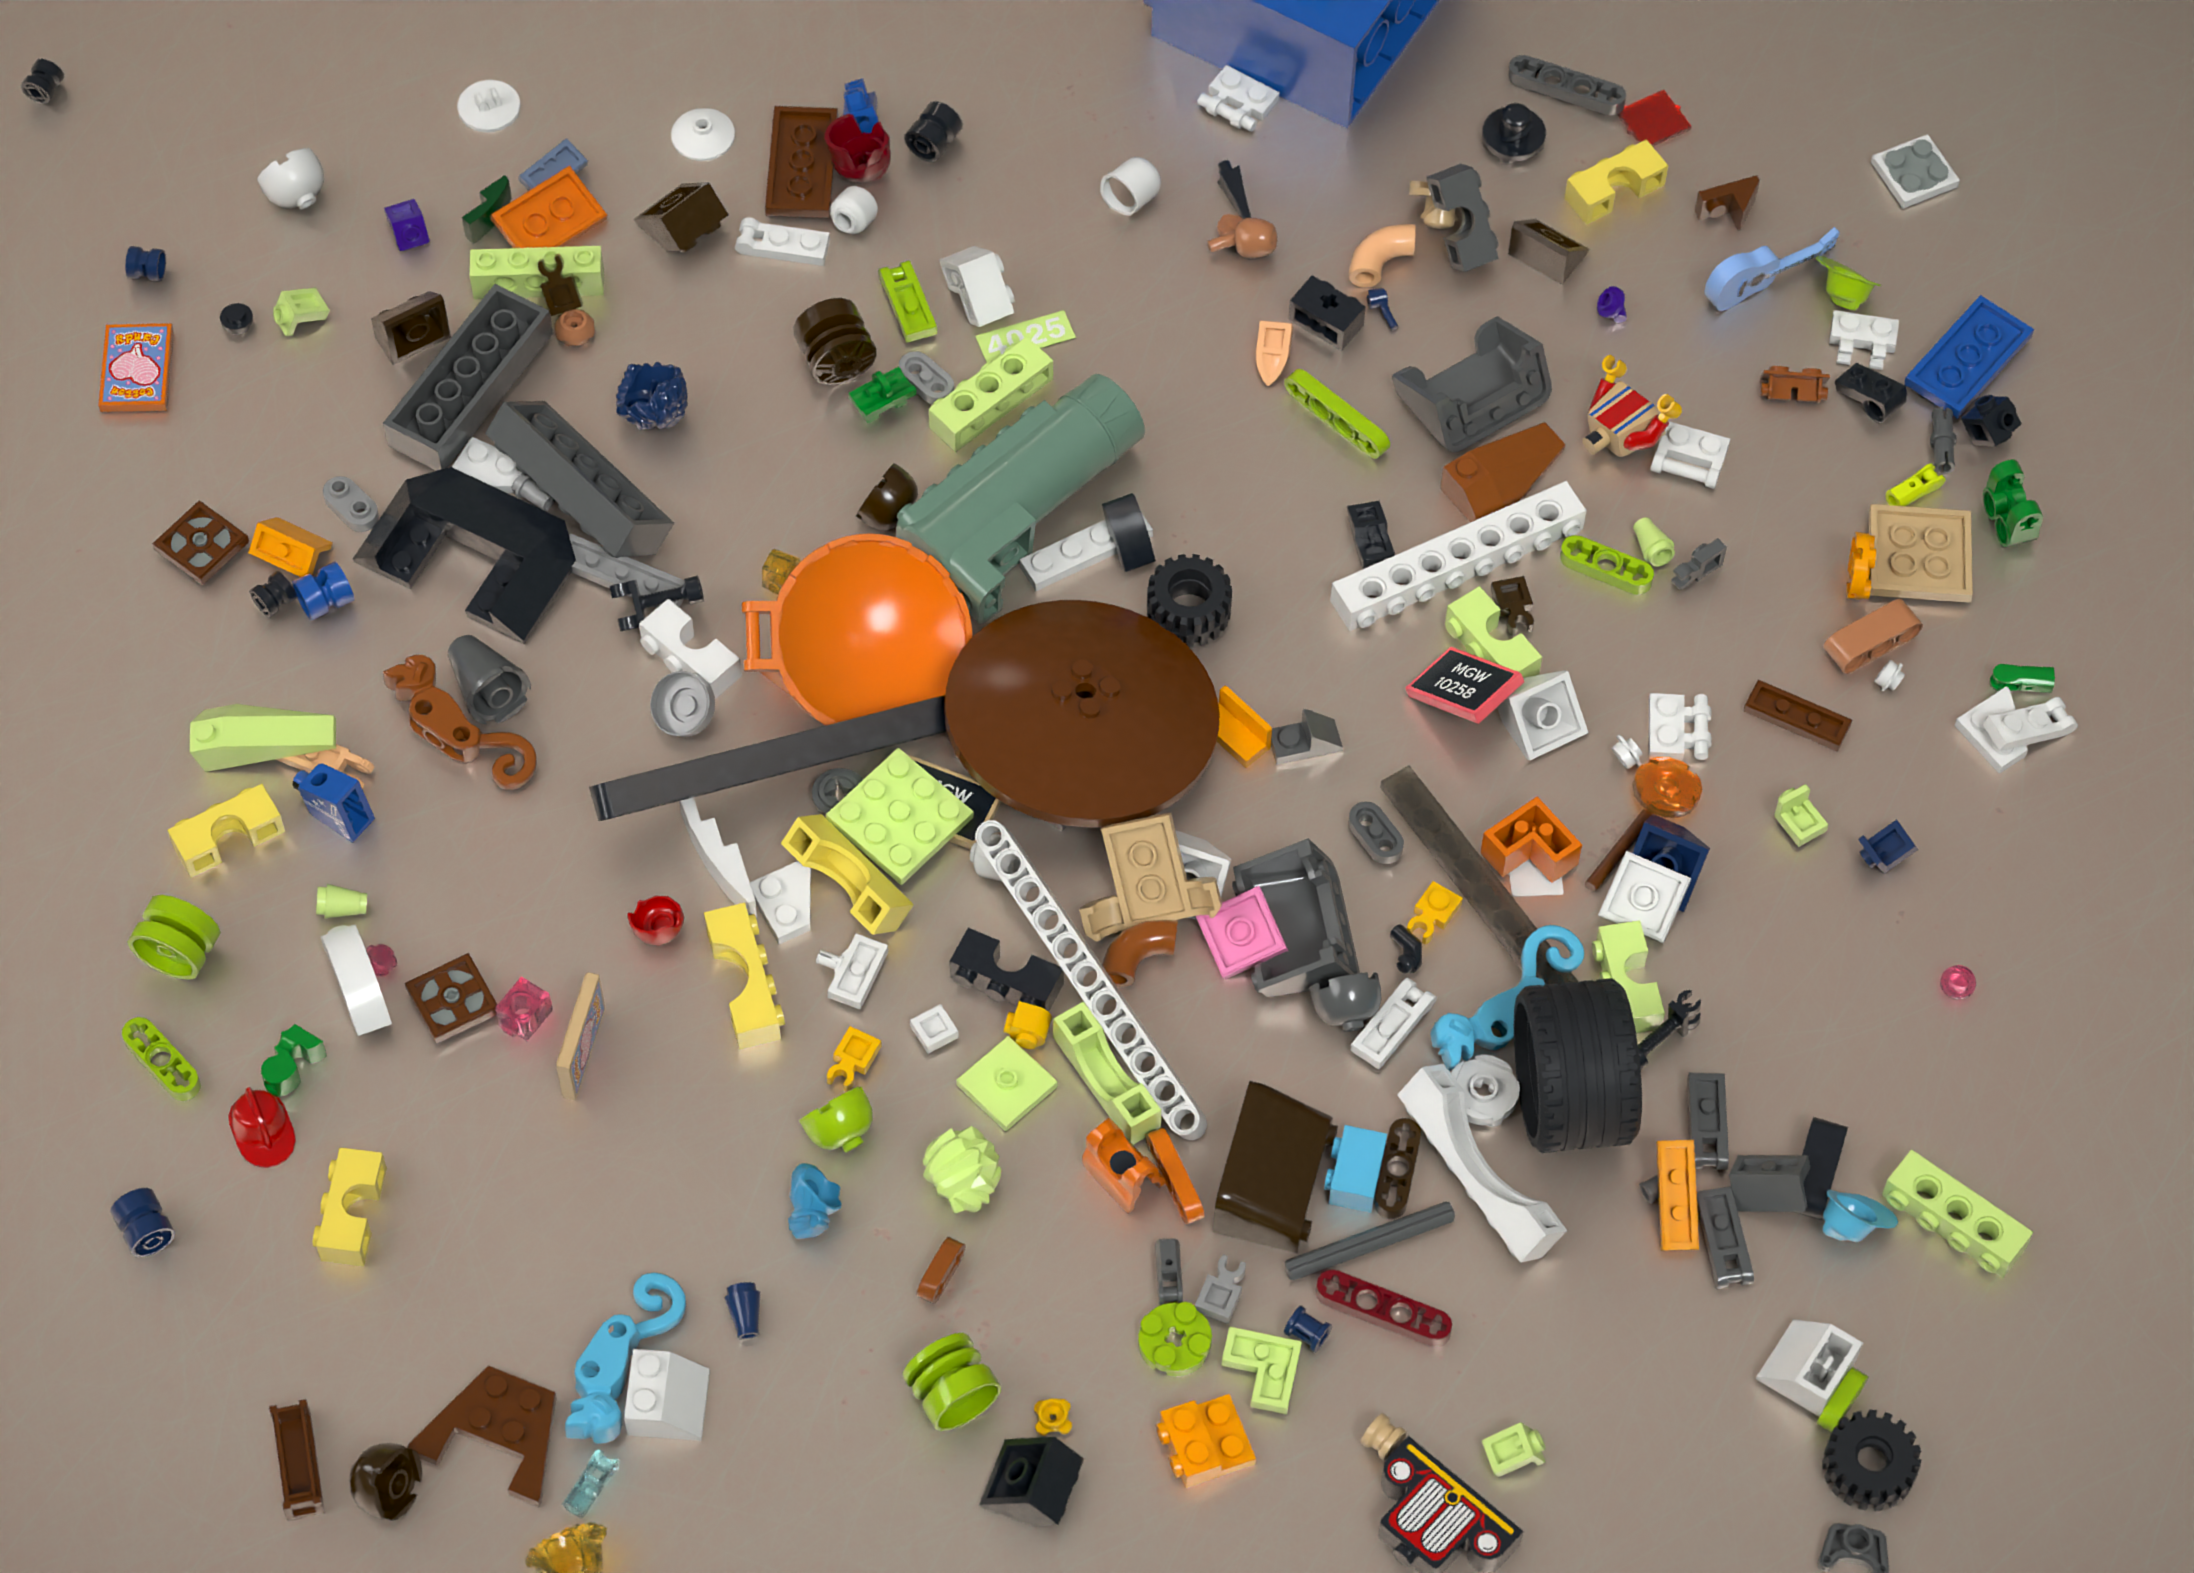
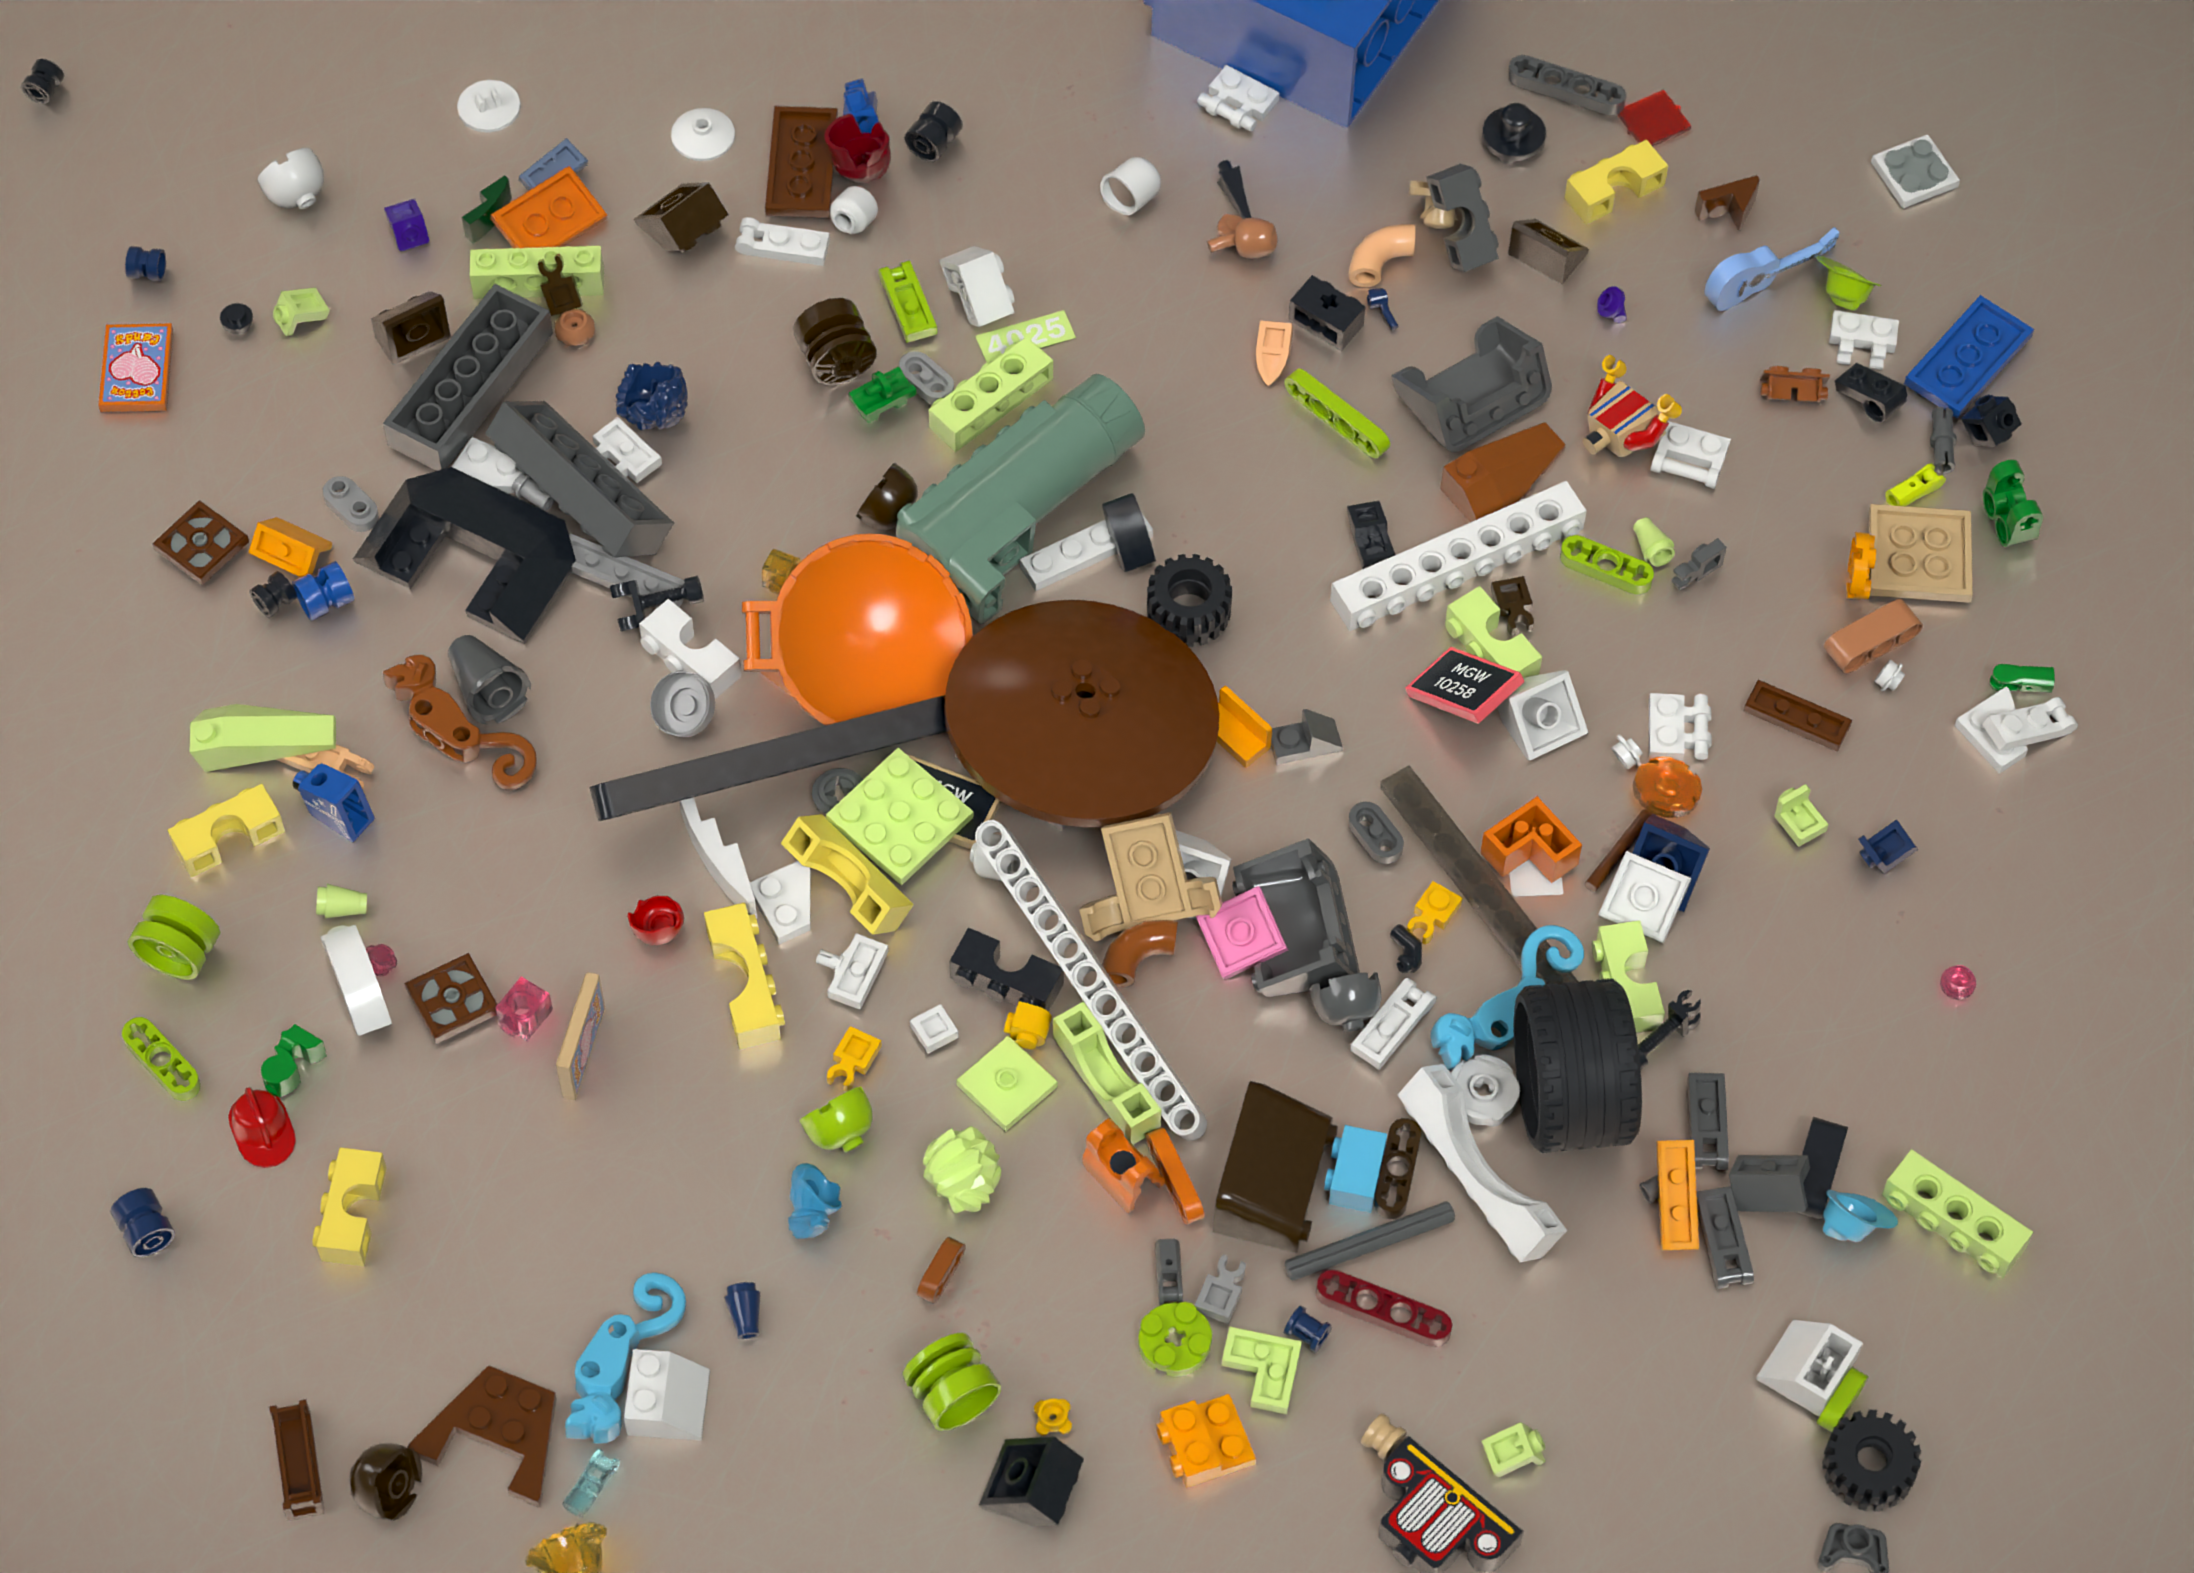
none -> white plate [593,417,662,483]

